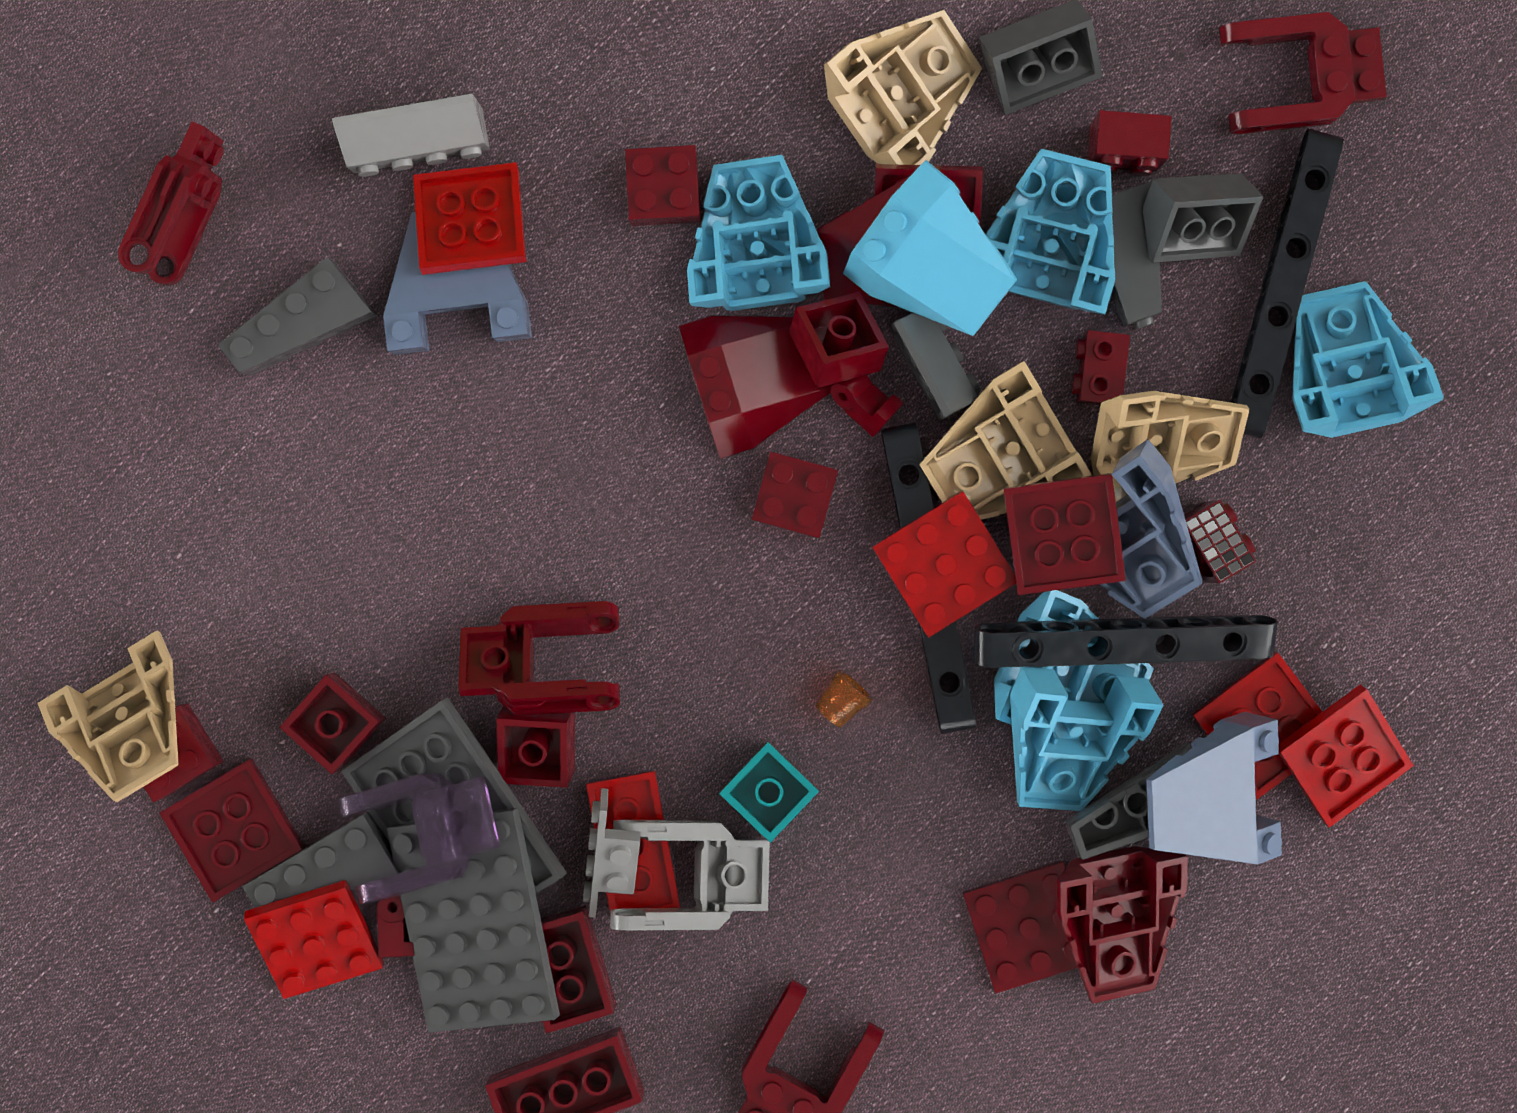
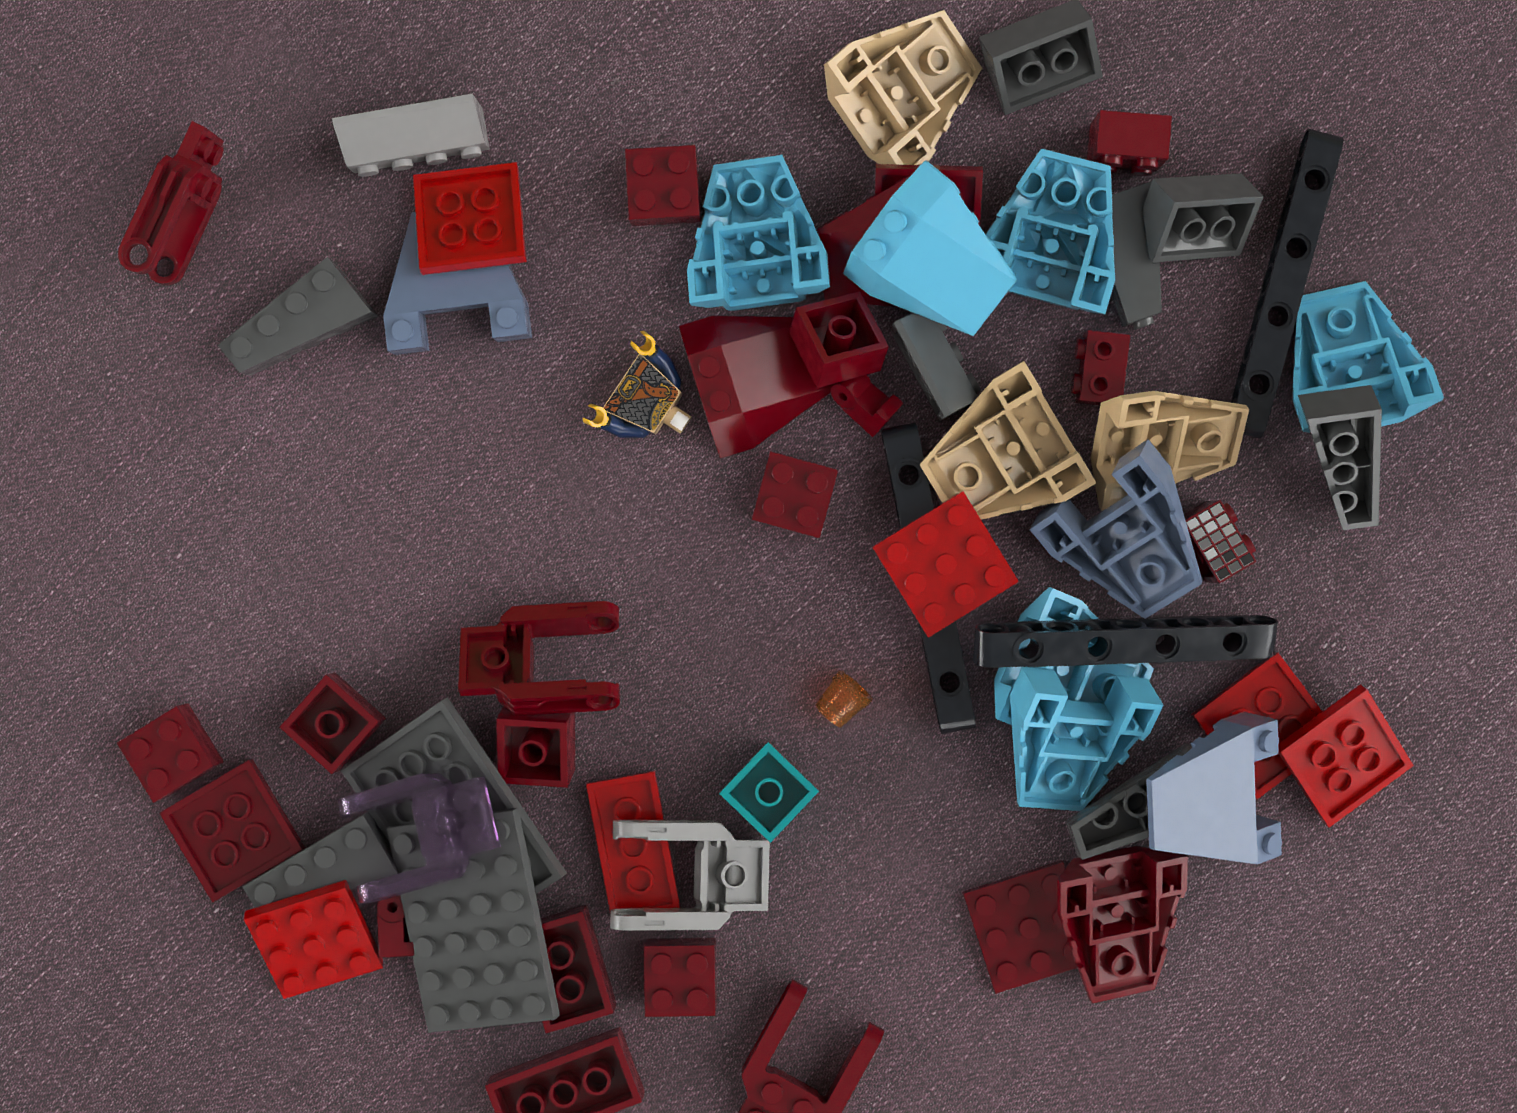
tan wedge [38,630,178,802] -> none
light grey bracket [583,788,641,918] -> none
dark red plate [1003,473,1126,595] -> none
dark red plate [1219,12,1387,134] -> none
none -> torso [582,331,692,438]
none -> dark red brick [644,938,717,1017]
none -> dark grey wedge [1298,385,1382,530]

